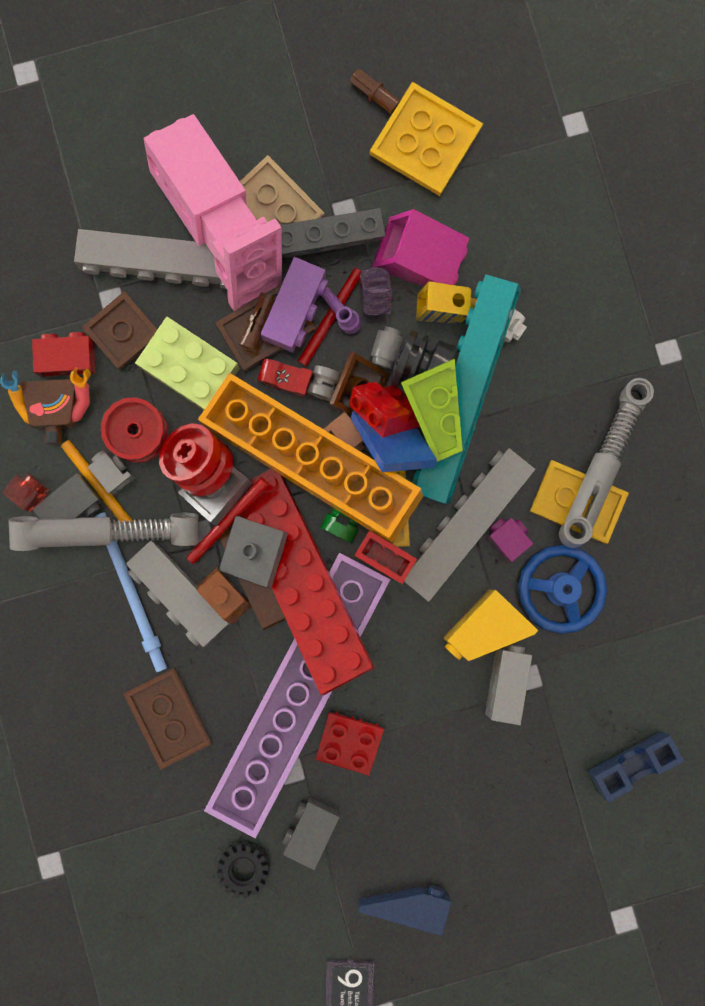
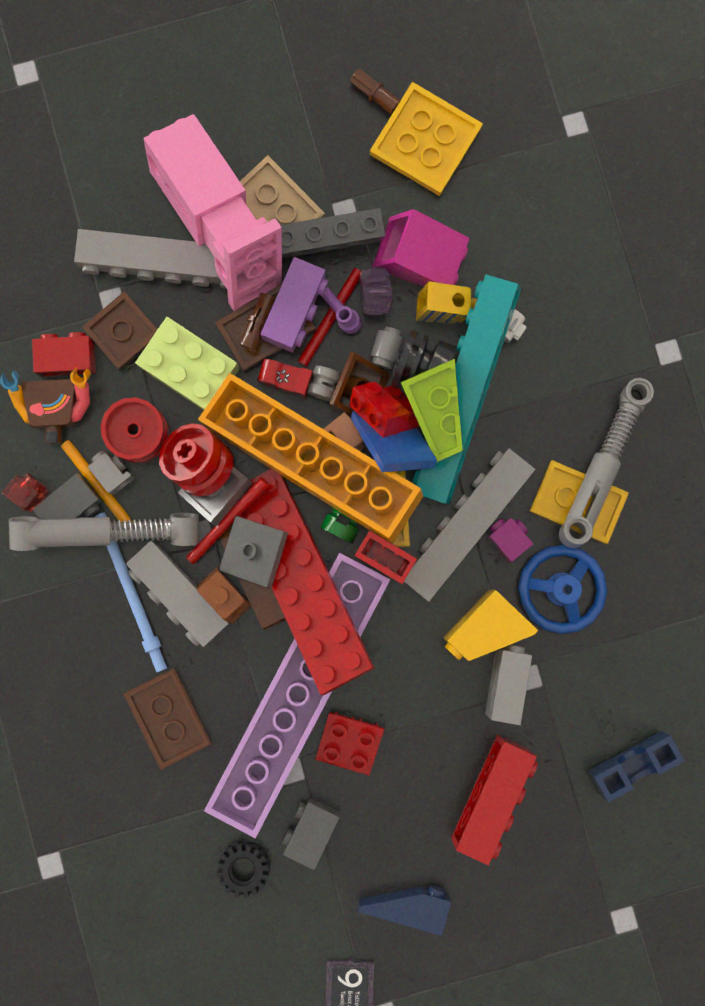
none -> red brick [451,734,538,866]

